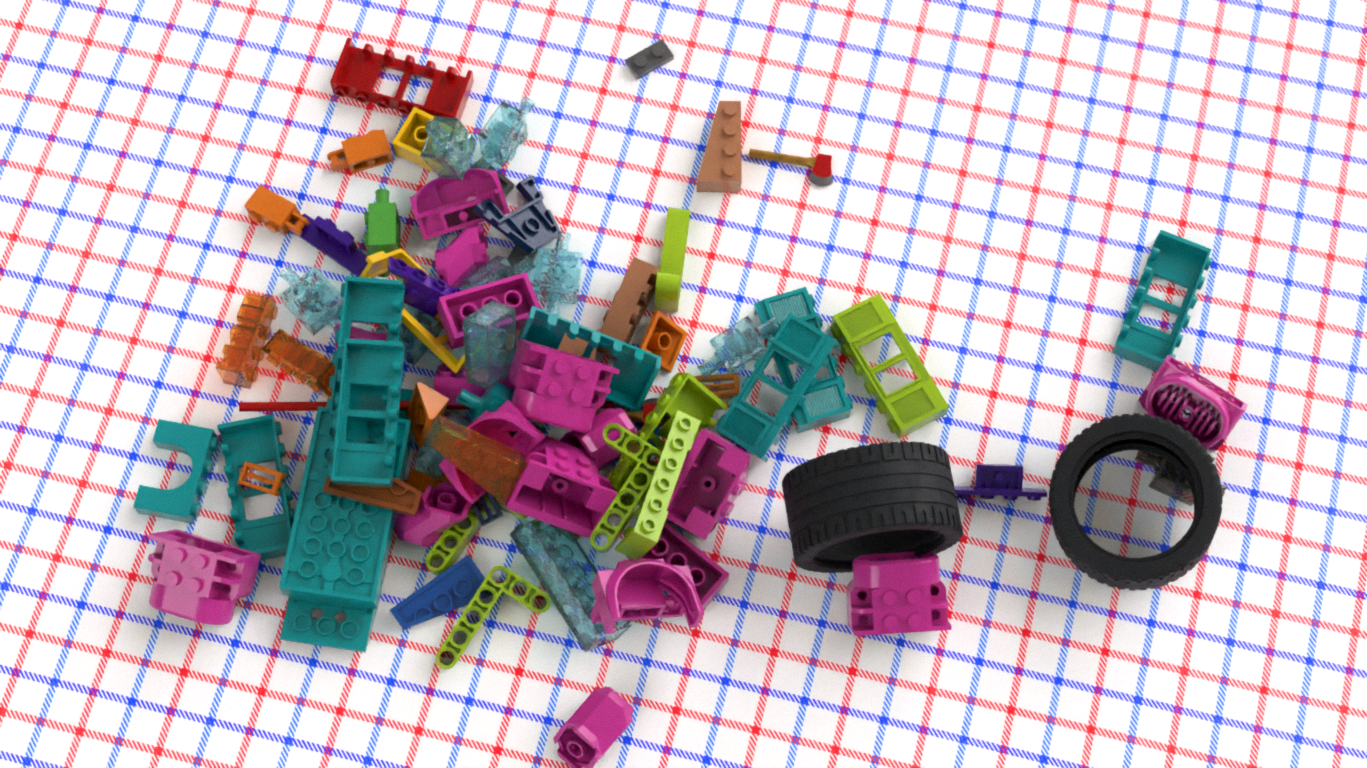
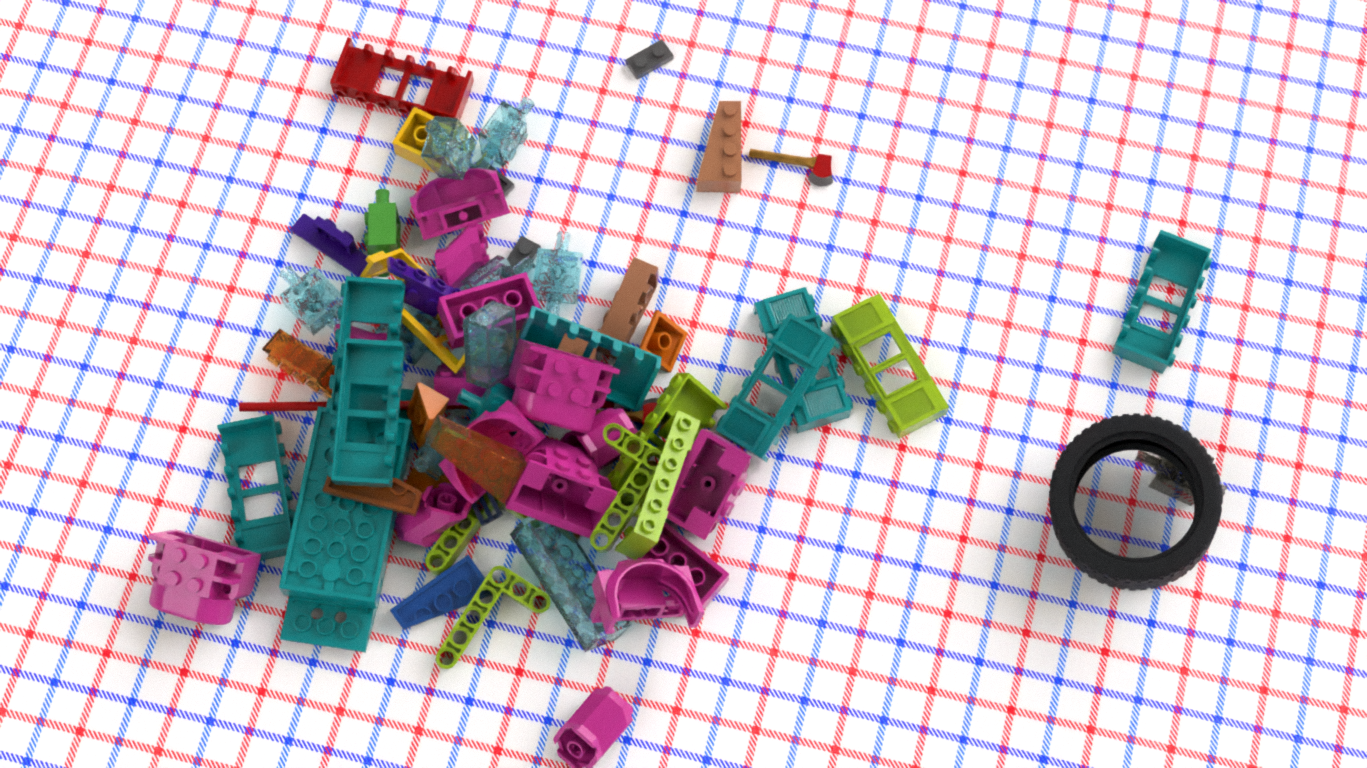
teal arch [133,419,219,524] -> none
clear orange wedge [215,292,278,389] -> none
orange tile [237,461,287,497] -> none
orange brick [244,185,310,236] -> none
orange brick [327,129,394,174] -> none
dark blue wing [473,175,561,254] -> none
lime beam [655,207,691,312] -> none
orange tile [694,373,740,399] -> none
clear light blue brick [697,316,779,378] -> none
black tyre [782,441,963,573] -> none
dark pink brick [846,552,952,636] -> none
dark purple bracket [954,463,1047,501] -> none
dark pink brick [1138,354,1248,451] -> none

